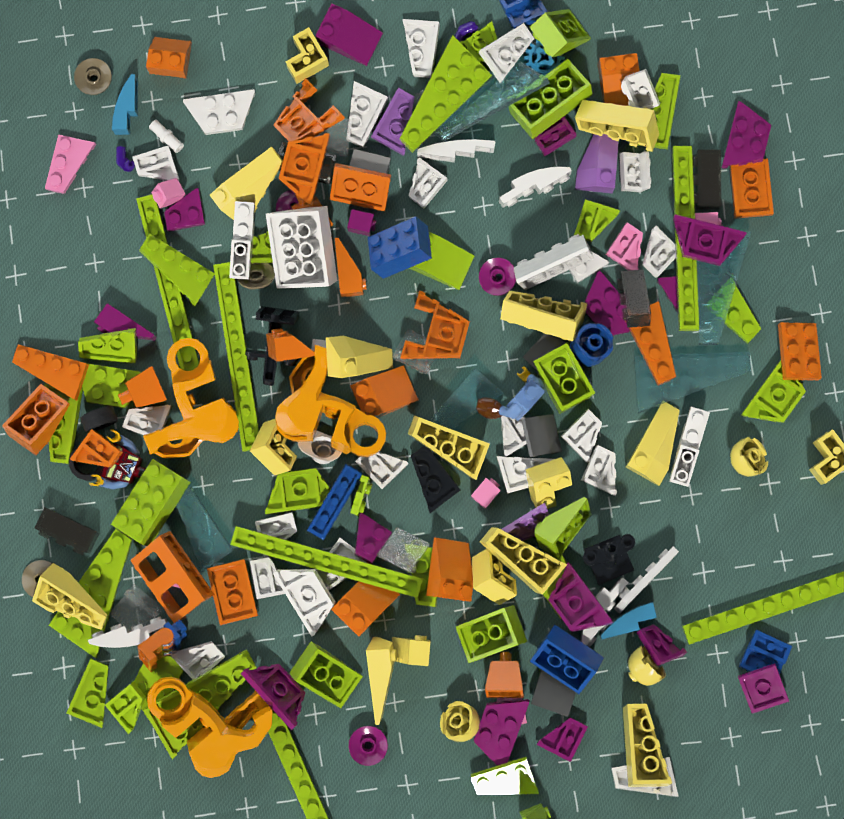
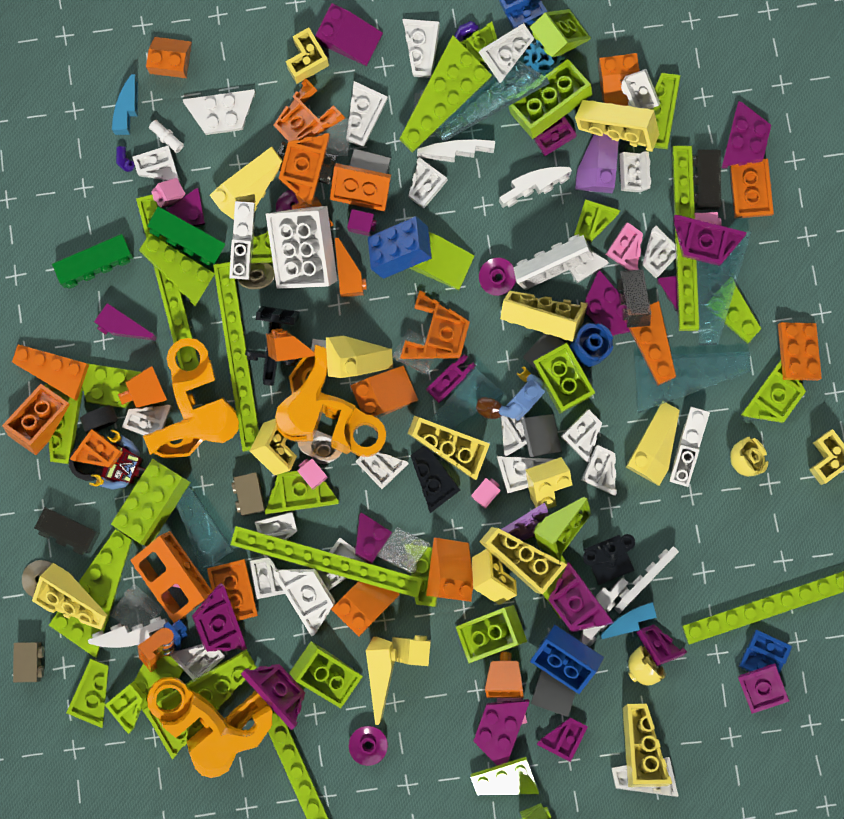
bright pink wing [45,135,96,194] -> none
dark tan dish [74,58,112,95] -> none
lime wing [78,328,137,363] -> none
blue tile [307,464,363,540] -> none
lime wing [350,475,373,516] -> none
medium lavender wing [371,87,415,156] -> none
light yellow cylinder [440,701,480,742] -> none
none -> dark tan brick [13,642,44,682]
none -> green brick [52,234,134,289]
none -> green brick [147,207,225,265]
none -> magenta wing [192,583,247,652]
none -> dark tan brick [232,473,266,516]
none -> bright pink brick [297,459,328,490]
none -> magenta hinge [426,354,476,403]

